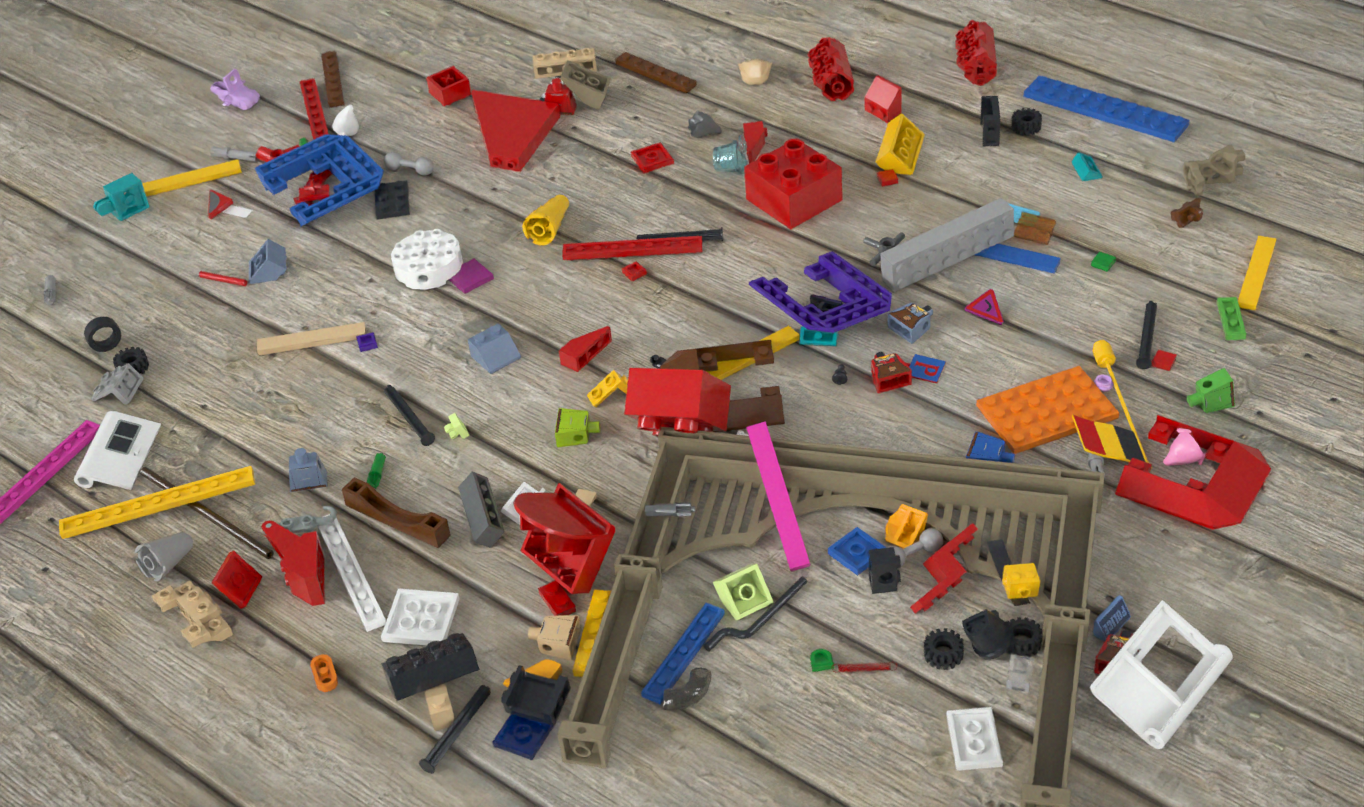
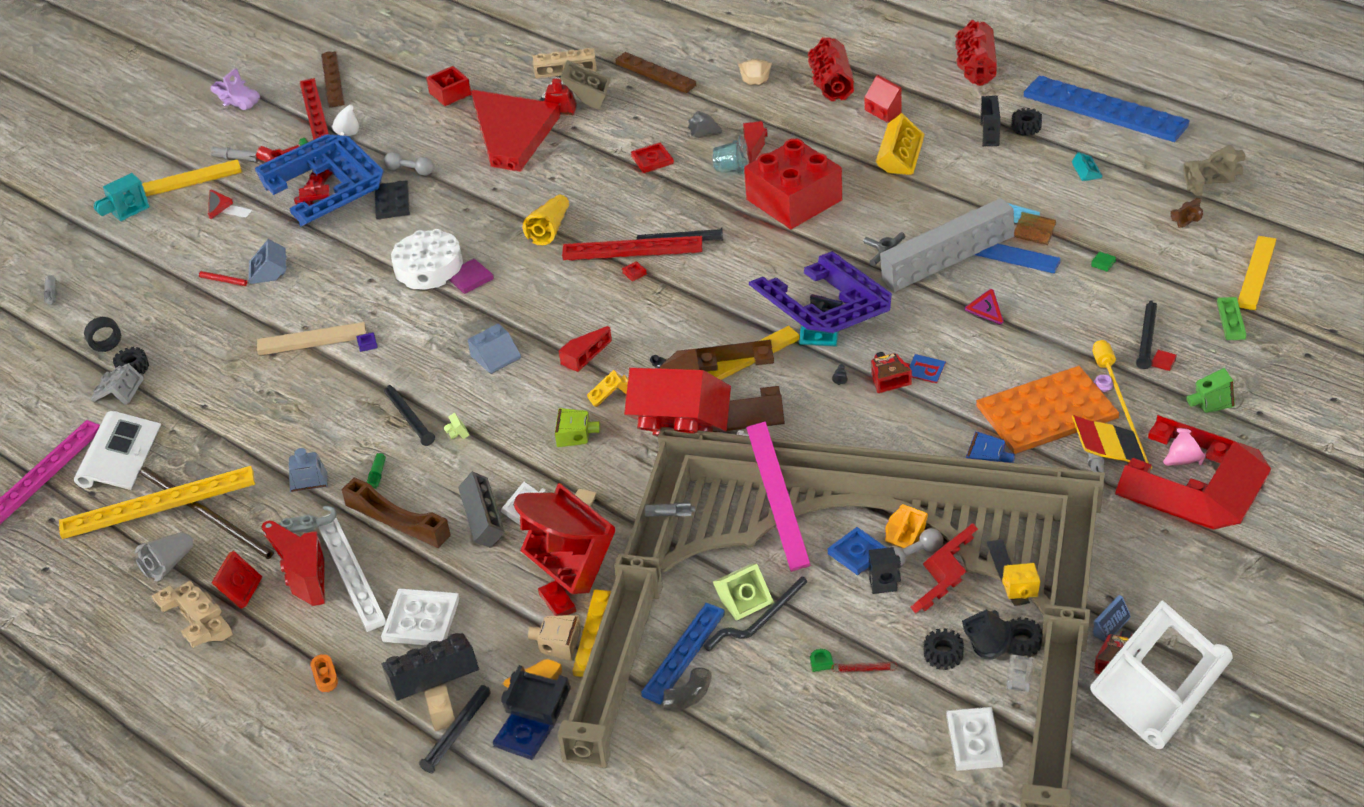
red tile [877,169,898,187] -> none
sand blue torso [888,303,933,344] -> none

